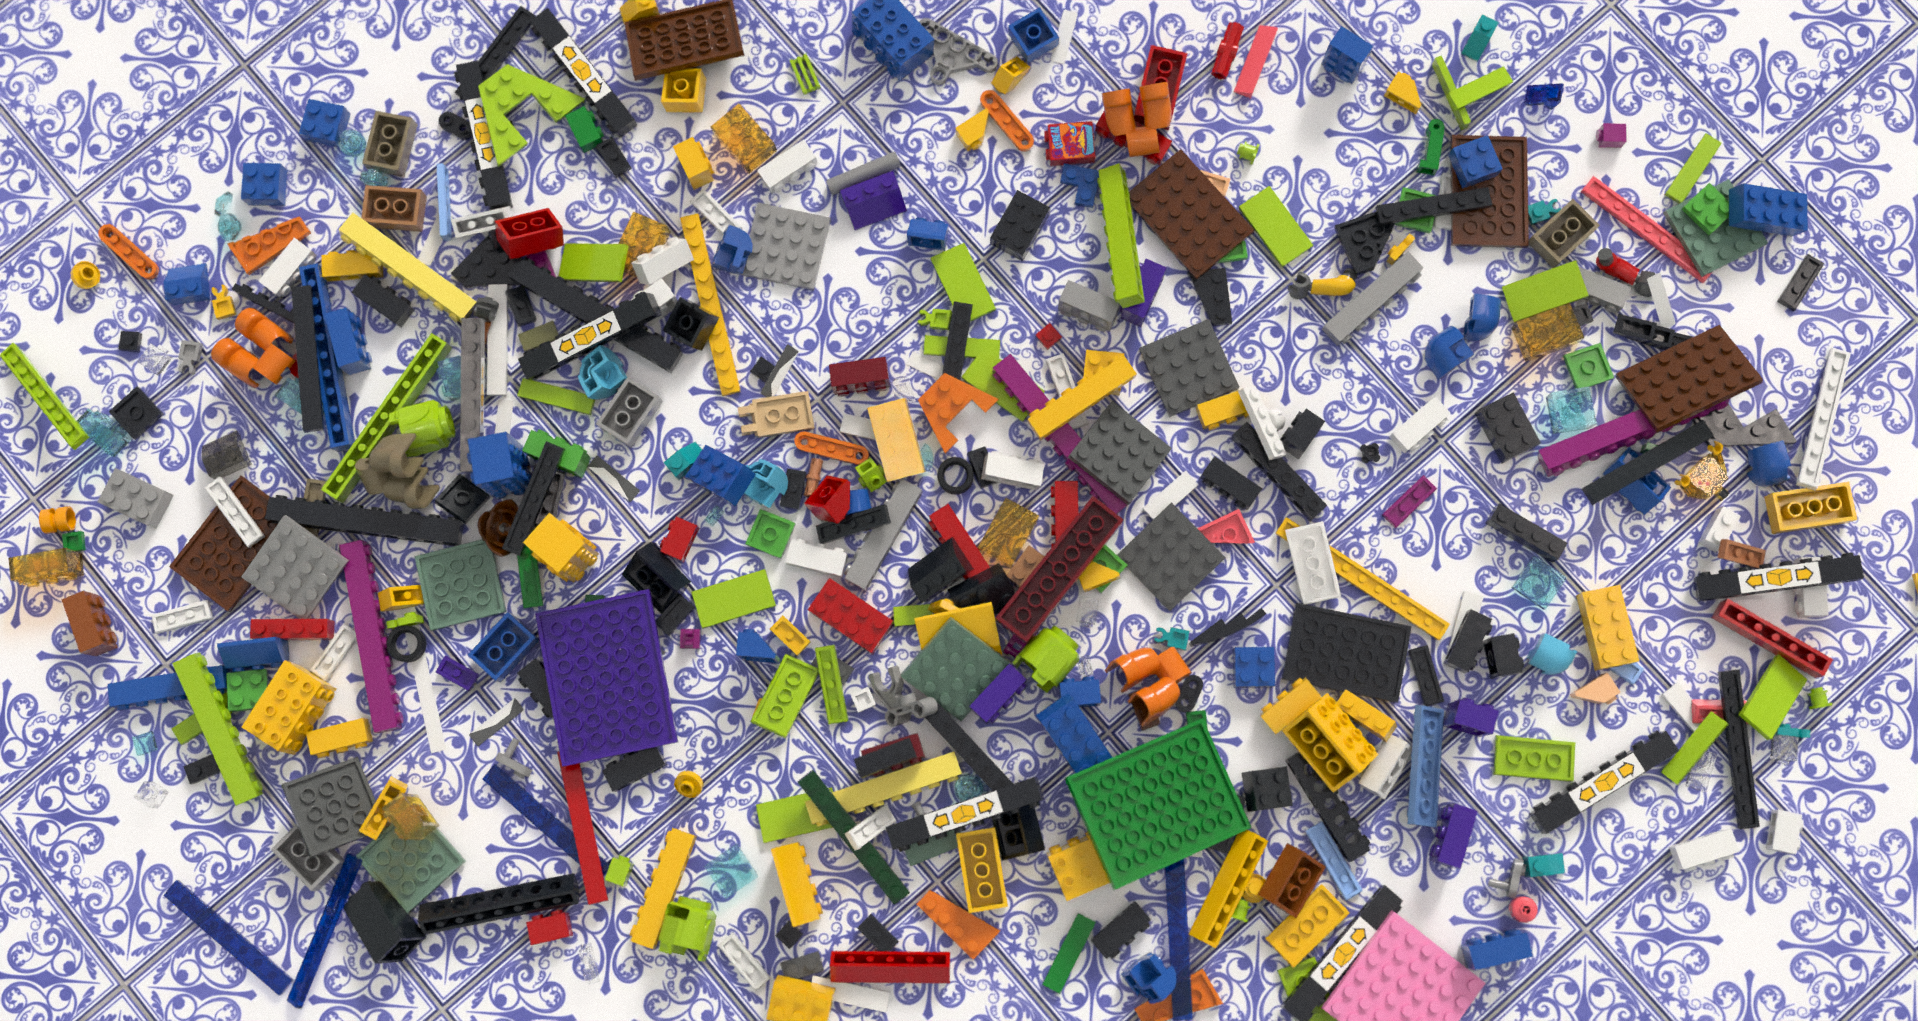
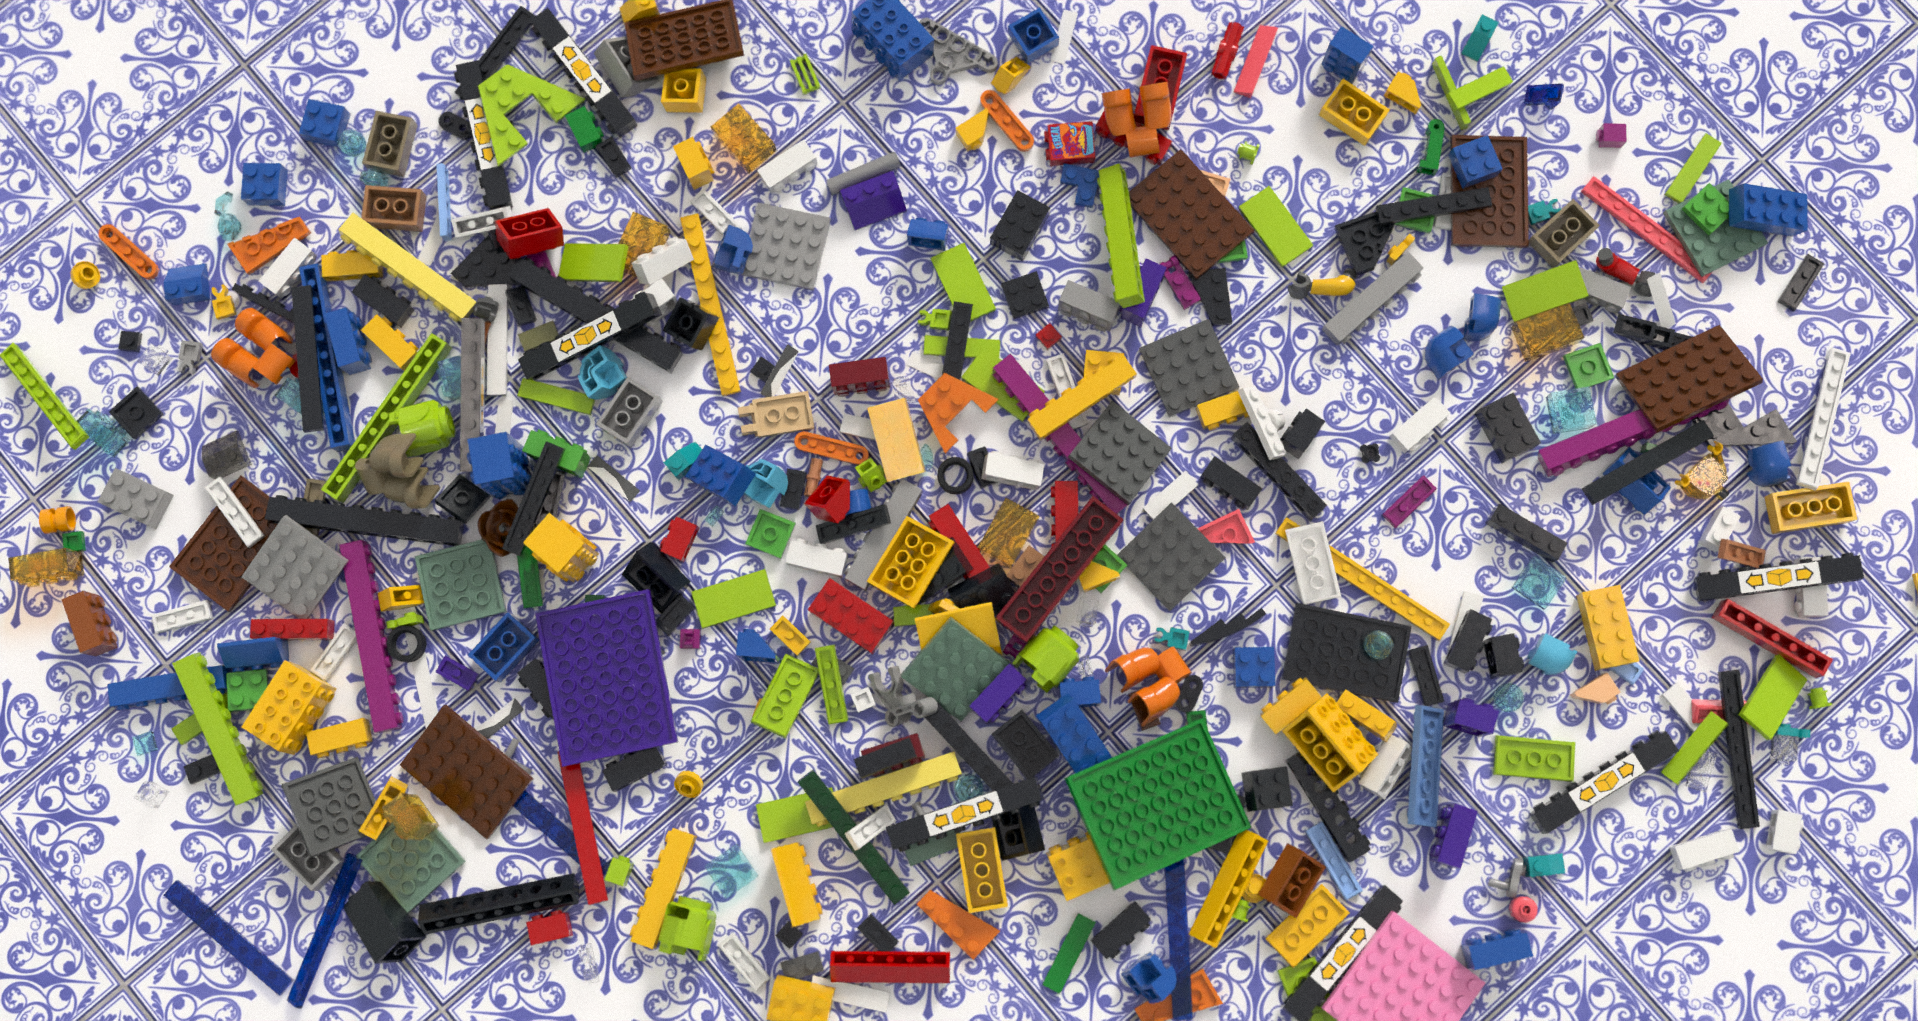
none -> yellow brick [361,314,419,371]
none -> reddish brown plate [400,705,534,839]
none -> light grey slope [594,36,659,98]
none -> yellow slope [867,516,955,609]
none -> black brick [992,710,1059,779]
none -> black plate [1001,271,1049,320]
none -> magenta plate [1159,255,1201,310]
none -> yellow brick [1319,79,1390,146]
none -> clear light blue plate [1363,631,1393,659]
none -> clear light blue plate [1493,683,1524,712]

